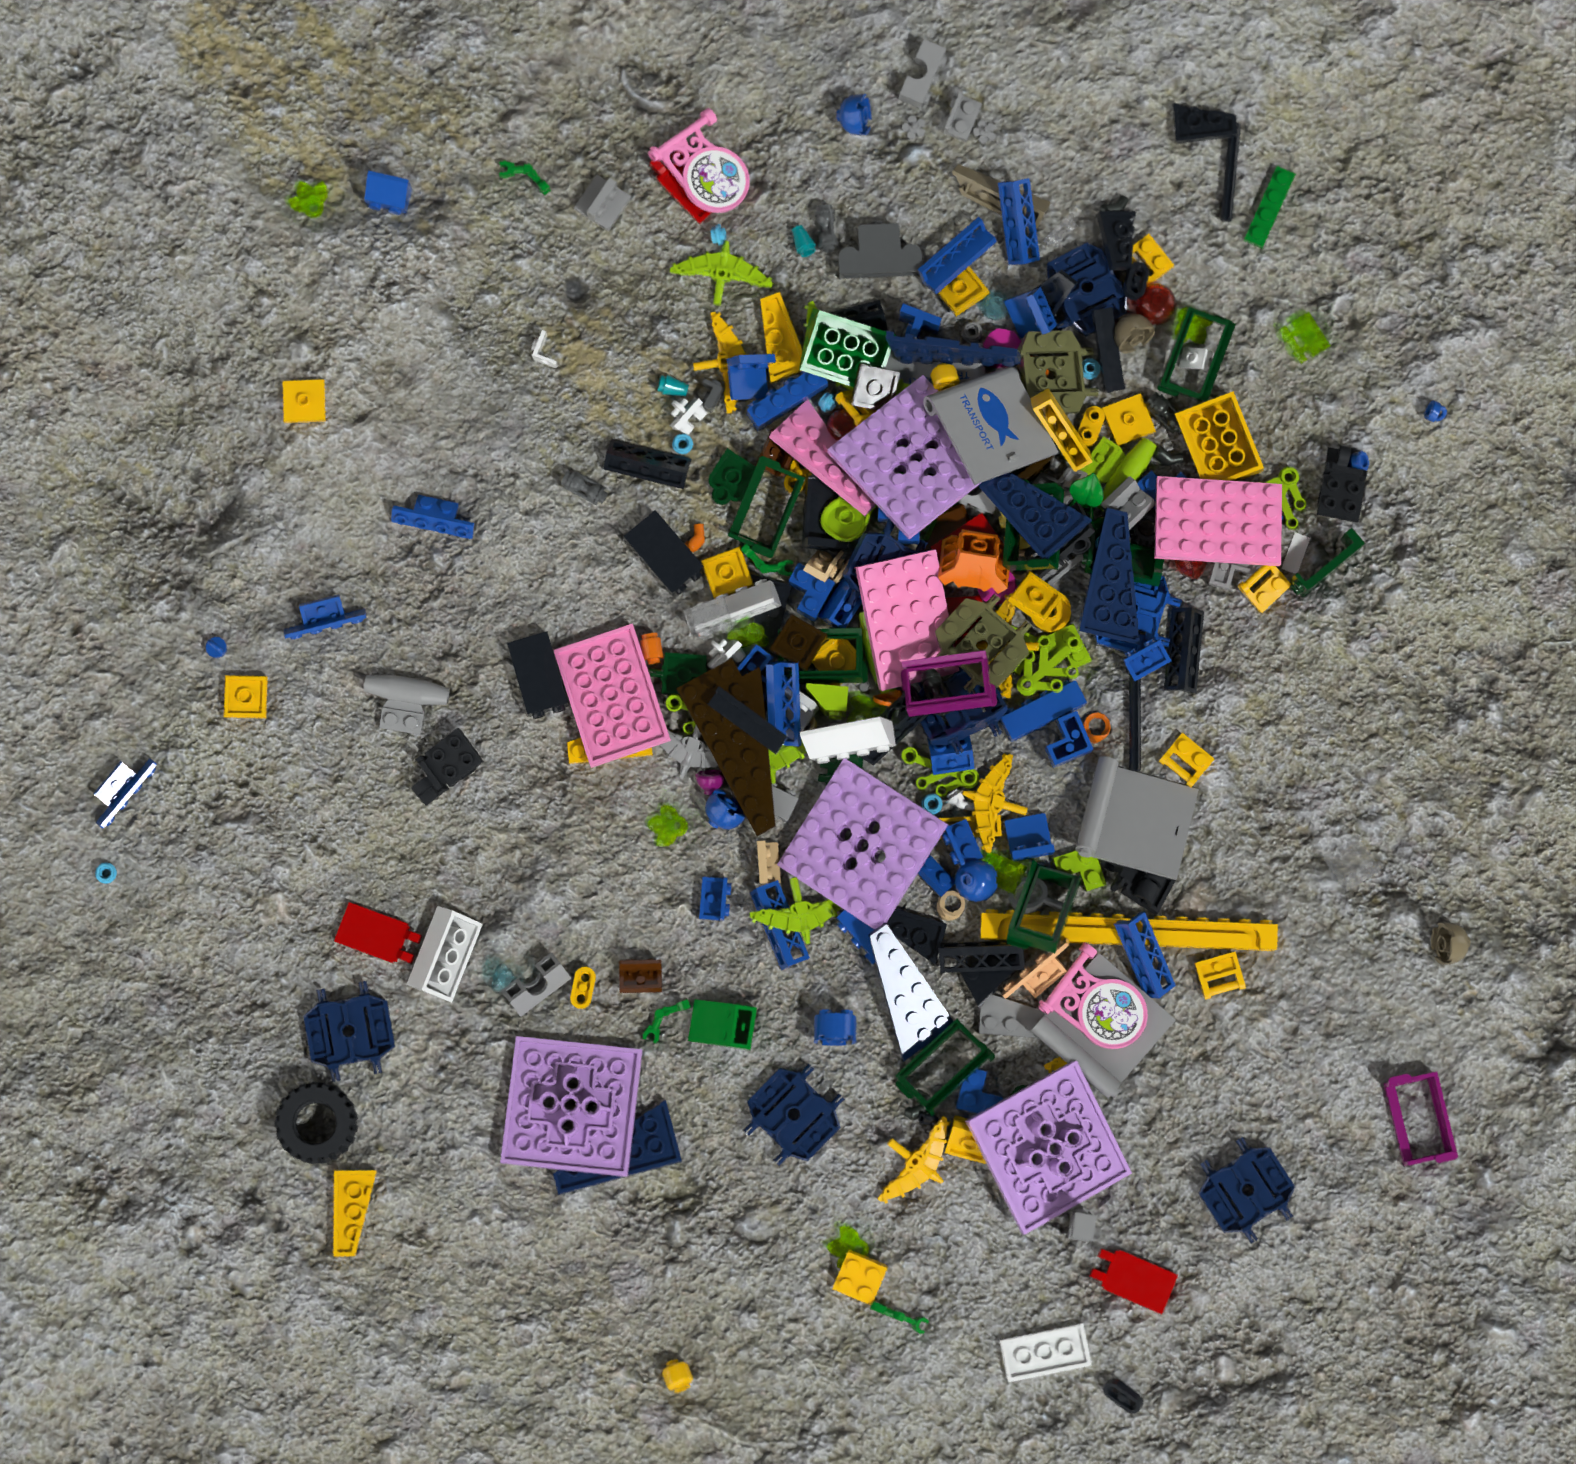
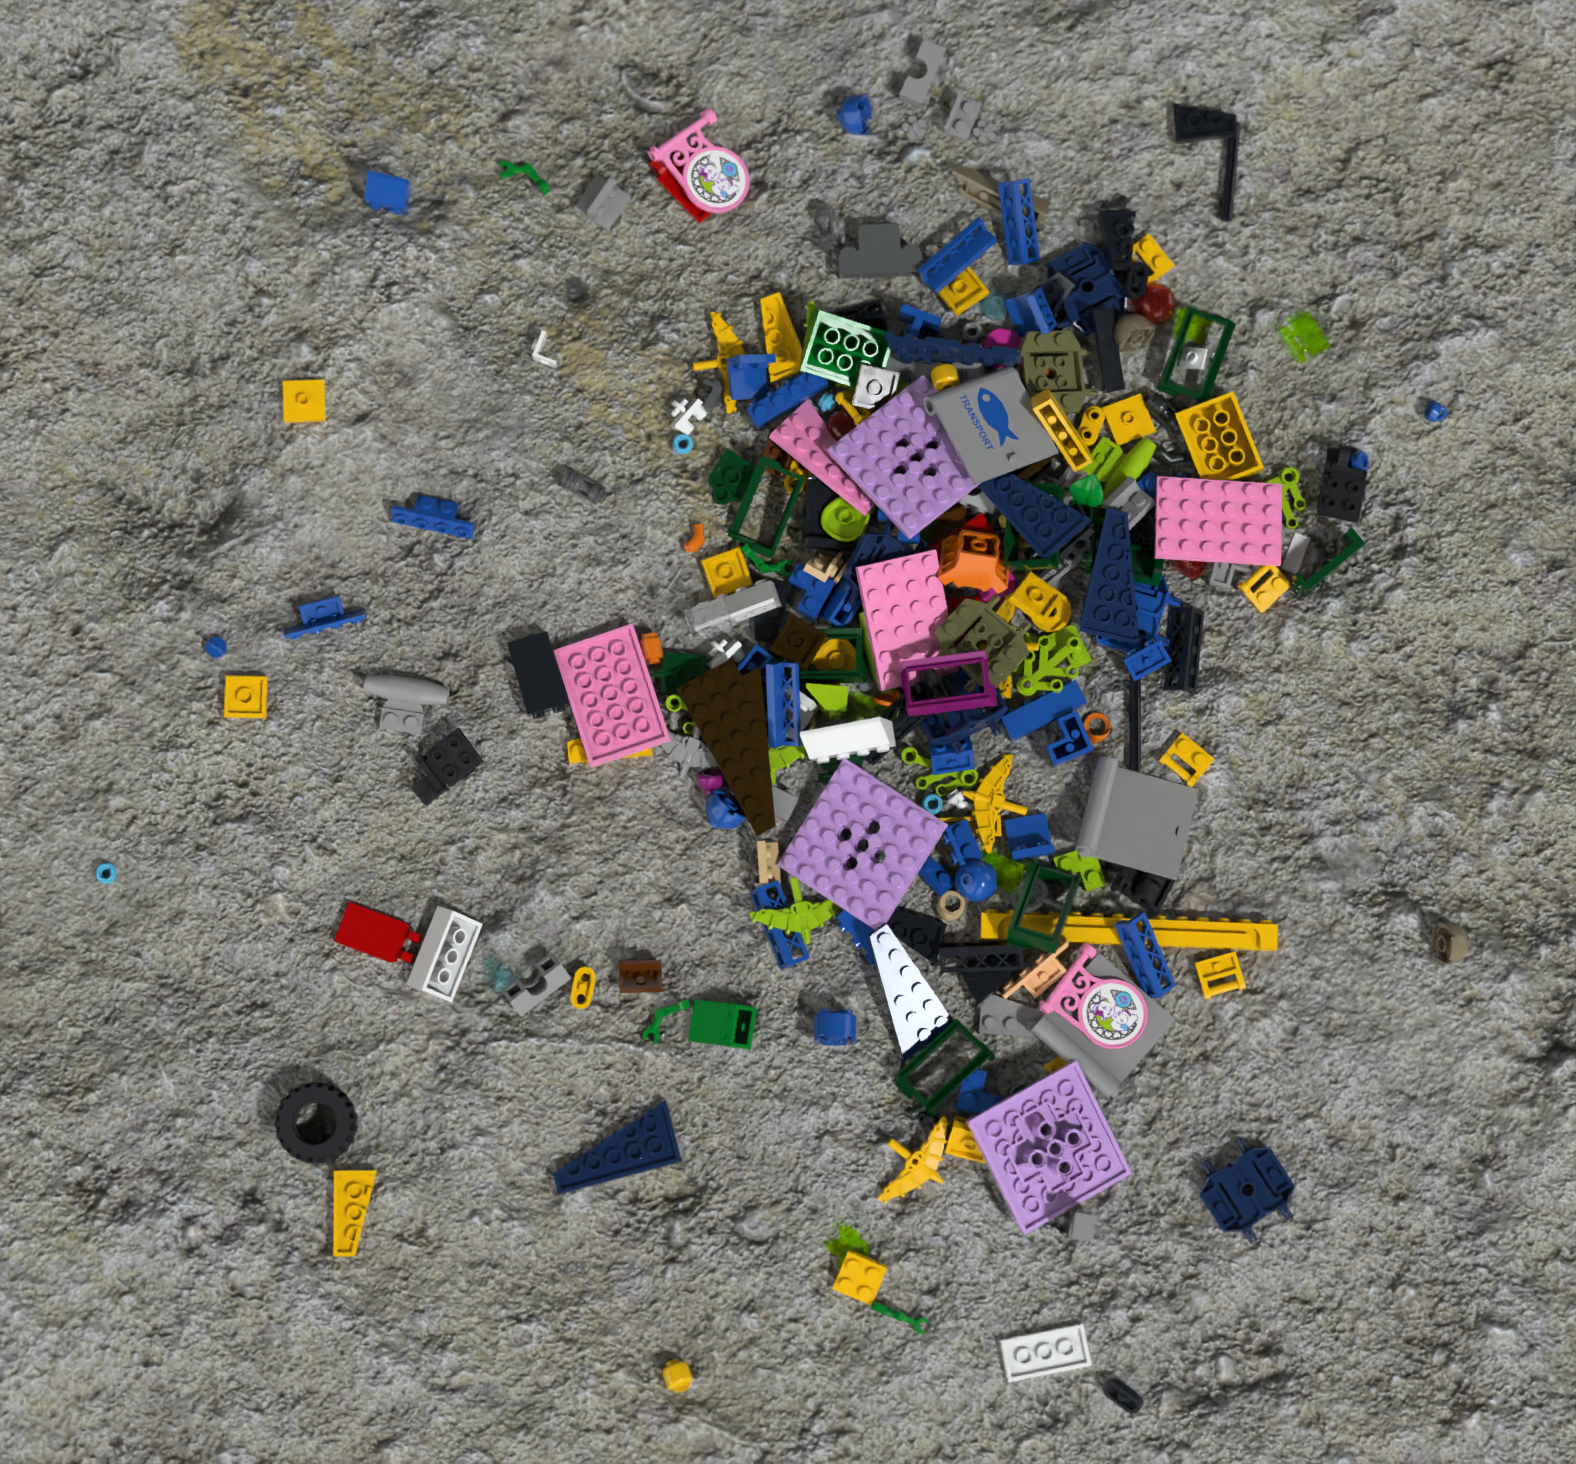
bracket [93,758,157,829] -> none
clear neon green plate [288,181,328,218] -> none
dark blue piece [303,981,396,1082] -> none
lavender plate [500,1036,643,1177] -> none
black fence [603,439,692,489] -> none
black panel [623,510,704,596] -> none
clear neon green plate [647,805,688,847] -> none
teal cone [657,375,689,397] -> none
lime bar [670,241,773,306] -> none
blue bracket [699,877,732,921] -> none
black fence [708,687,788,754] -> none
medium azure plate [711,224,727,245] -> none
clear neon green plate [727,623,768,649] -> none
dark blue piece [743,1063,845,1166] -> none
teal cone [792,225,816,257] -> none
medium azure plate [1082,359,1100,380] -> none
red tile [1089,1249,1178,1315] -> none
green plate [1243,166,1296,249] -> none
magenta piece [1384,1071,1458,1167] -> none

